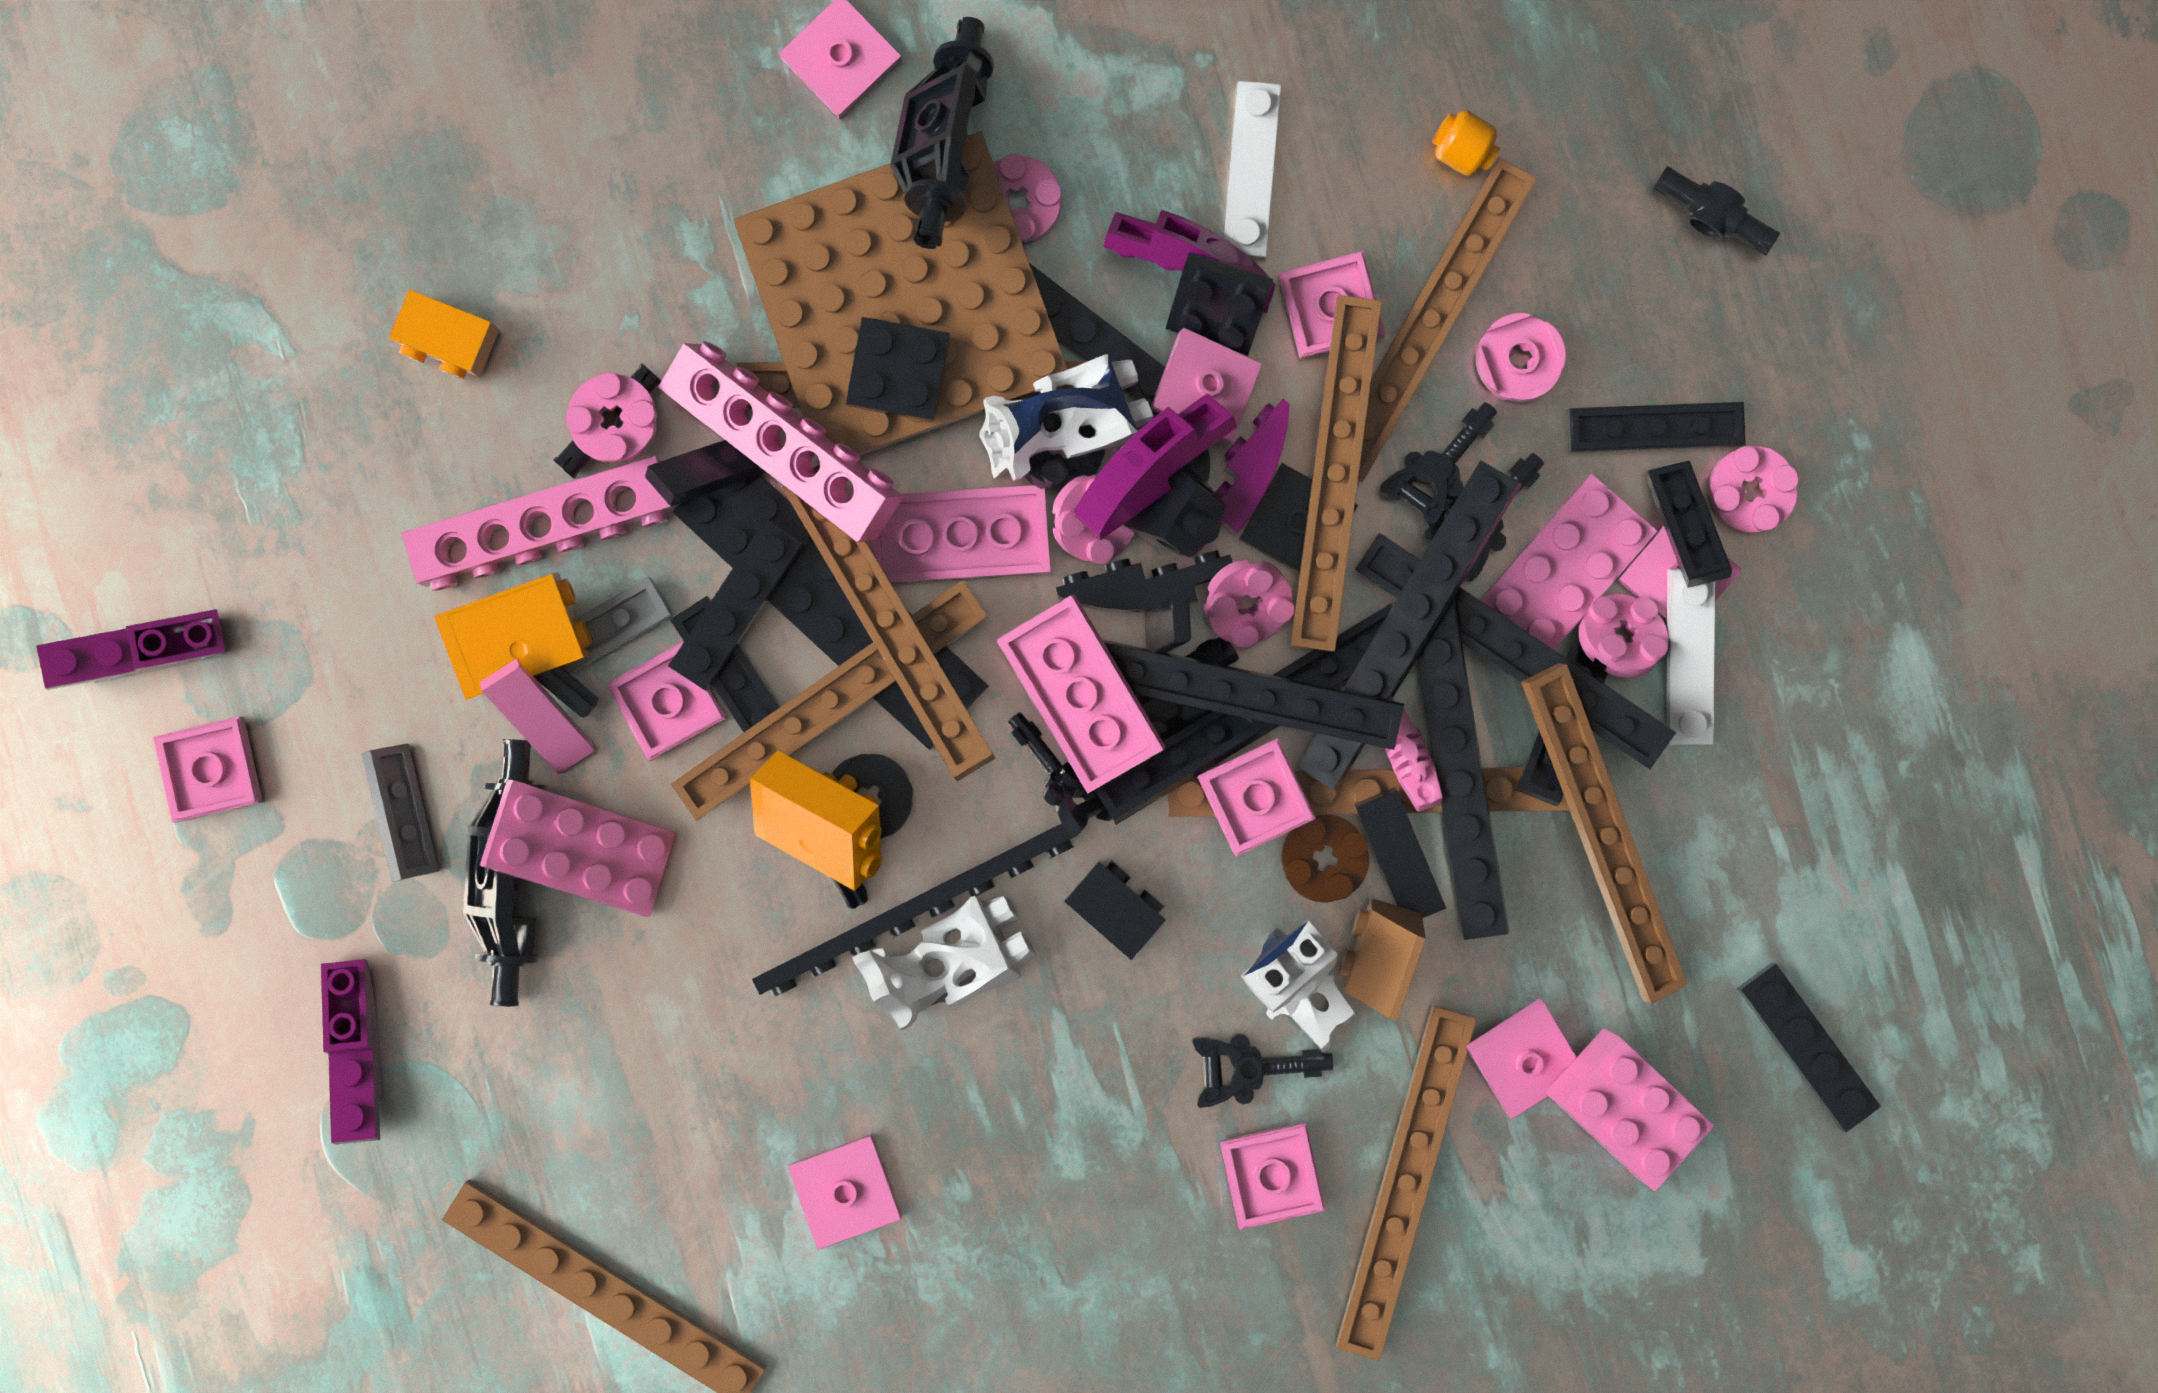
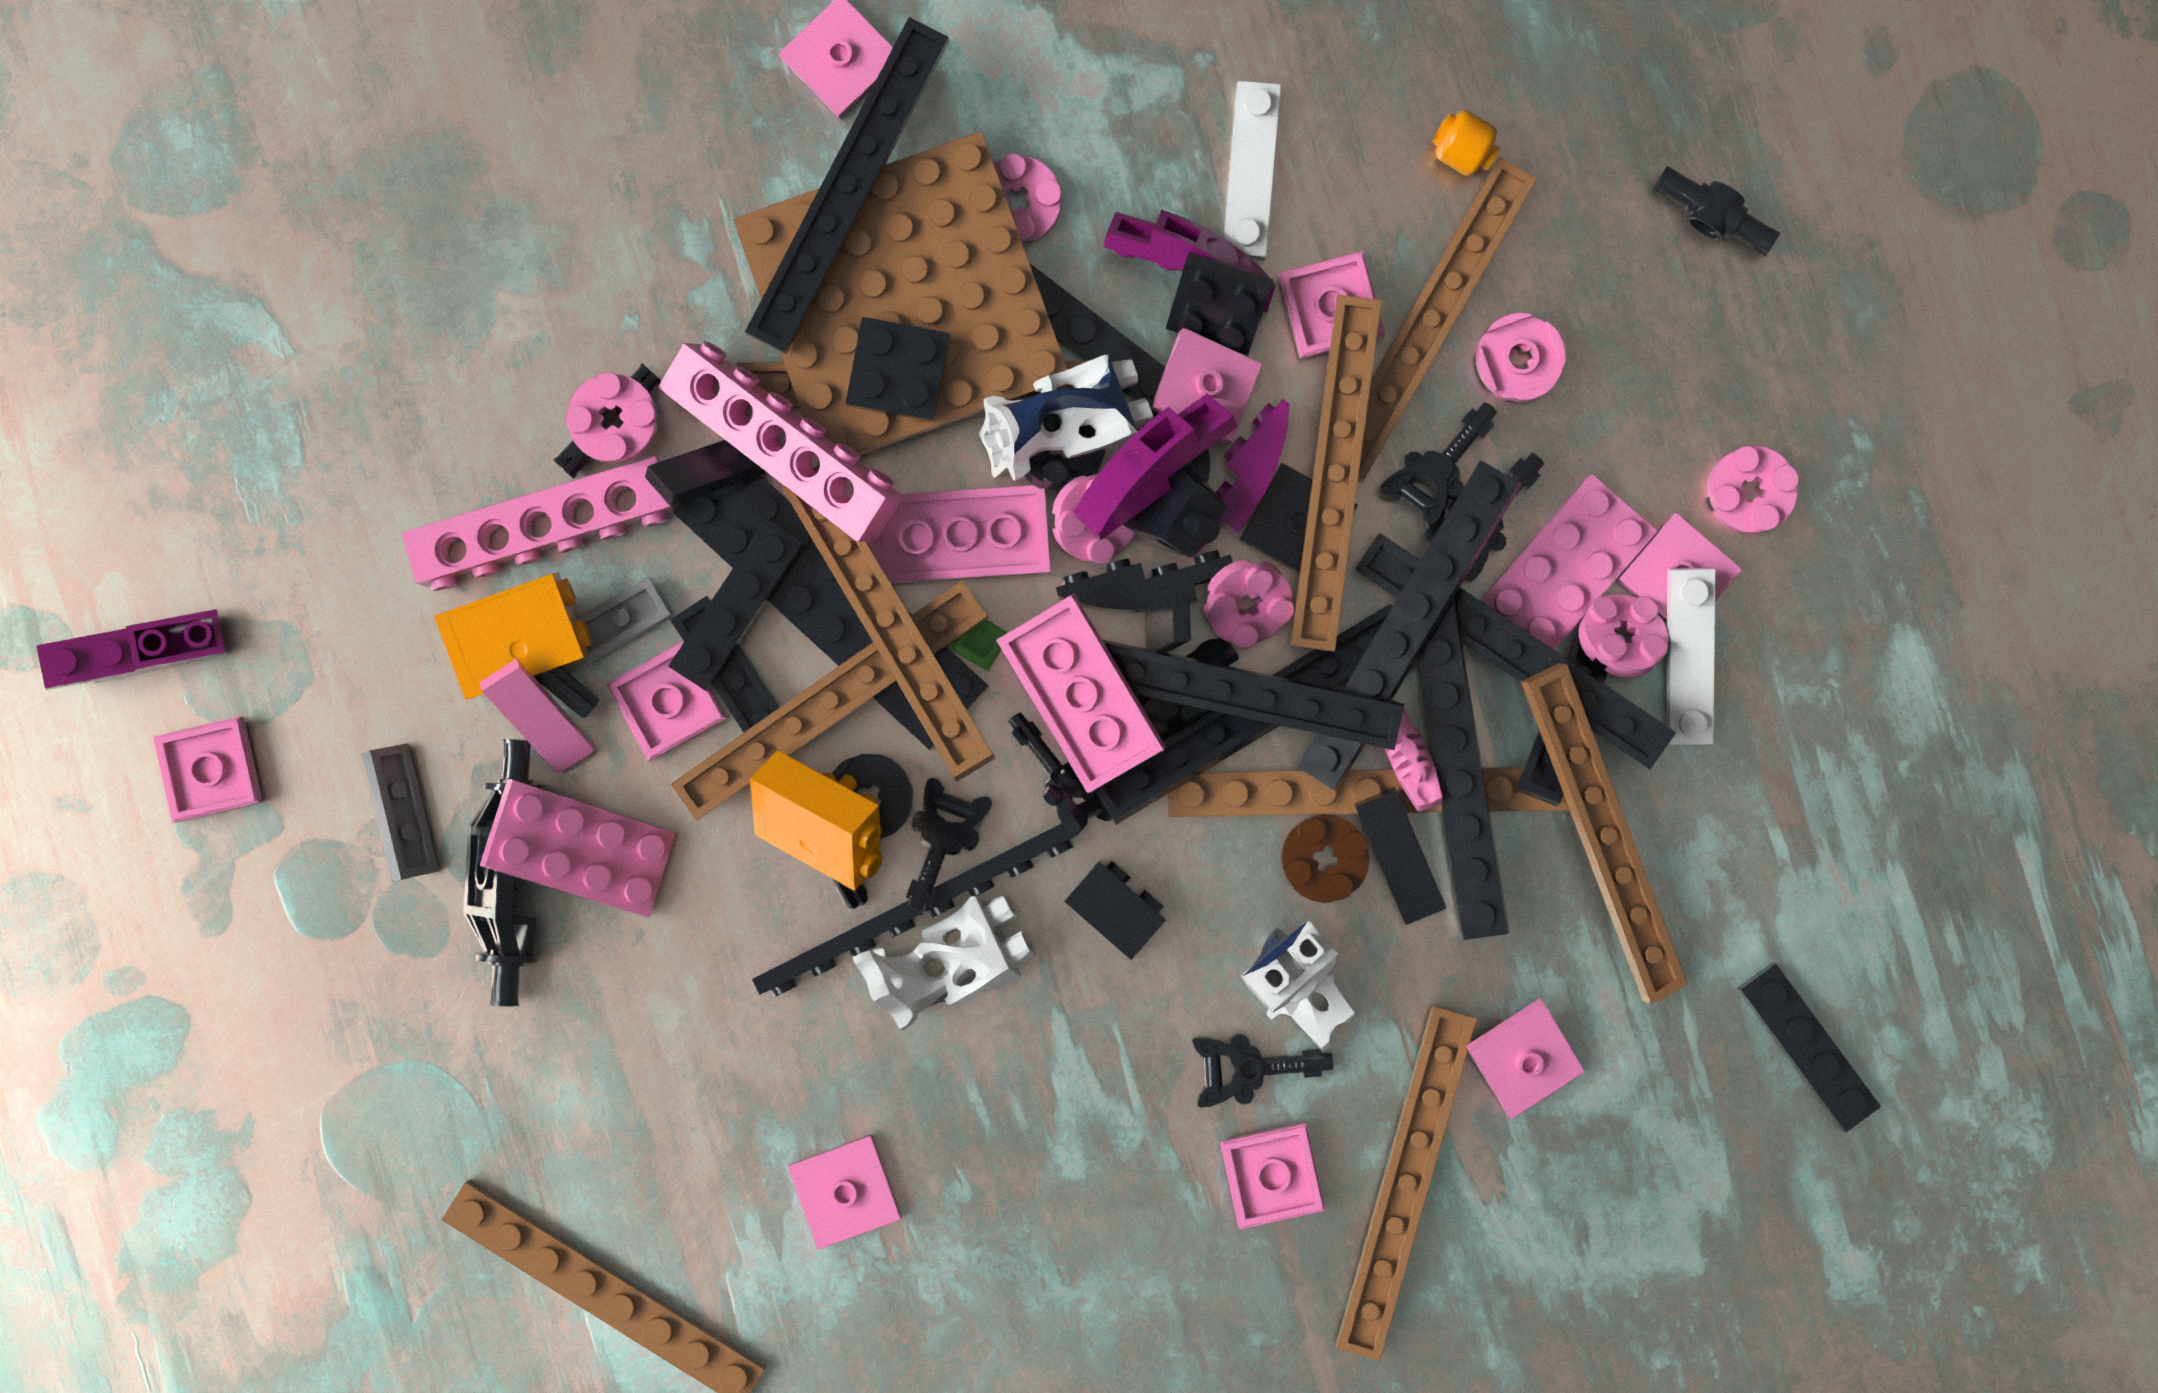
magenta slope [321,959,384,1145] -> none
light orange brick [389,289,500,380] -> none
black plate [890,17,994,249] -> none
bright pink plate [1197,738,1316,857] -> none
medium nougat slope [1338,898,1426,1021] -> none
bright pink brick [1545,1028,1714,1192] -> none
black tile [1567,402,1746,453] -> none
black tile [1646,460,1732,588] -> none
none -> black plate [745,17,949,354]
none -> black piece [906,778,992,916]
none -> bright green tile [951,619,1009,672]

